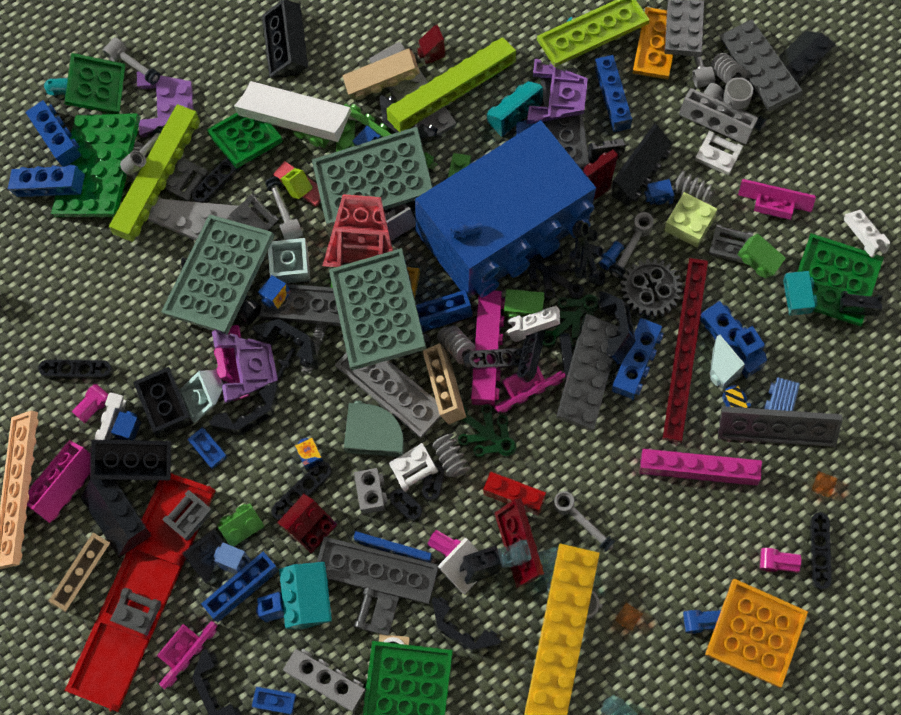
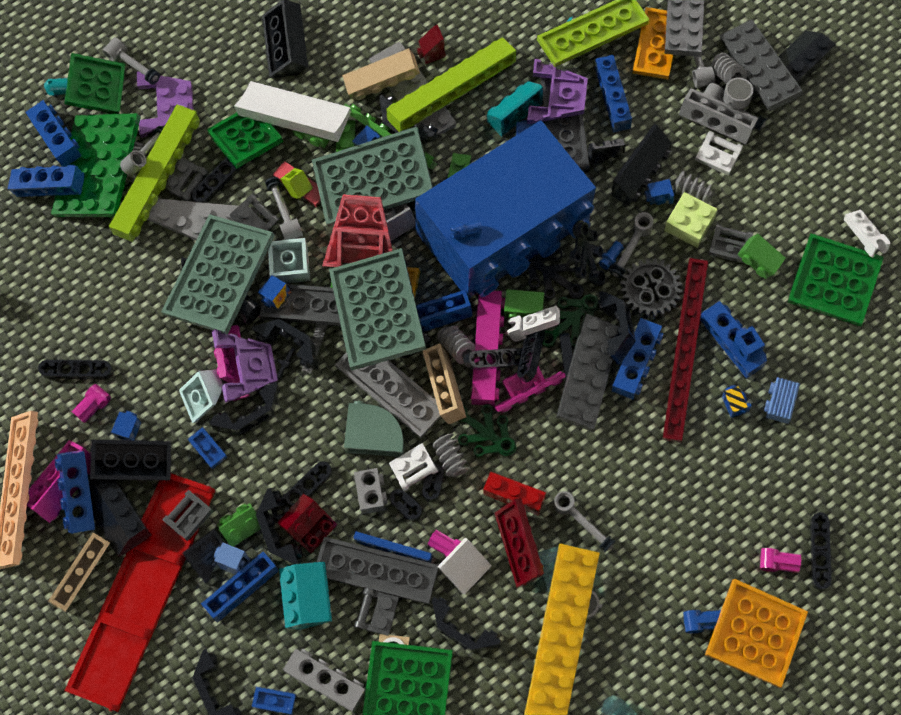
white plate [95,393,127,440] -> none
dark grey plate [110,588,161,636] -> none
black brick [133,367,194,439] -> none
dark pink bracket [157,621,218,689] -> none
blue brick [256,592,284,622] -> none
brick [295,438,323,471] -> none
black hinge [460,545,506,585] -> none
clear light blue bracket [498,539,532,568] -> none
dark red plate [583,150,618,202] -> none
clear orange plate [615,602,643,632] -> none
dark pink brick [639,449,762,486] -> none
light aqua slope [710,335,745,389] -> none
dark grey plate [718,406,842,447] -> none
dark pink bracket [738,179,816,220] -> none
teal brick [783,271,817,316] -> none
clear orange plate [811,471,837,498] -> none
black hinge [839,291,883,317] -> none
none -> blue brick [55,450,95,534]
none -> black slope [256,488,303,564]

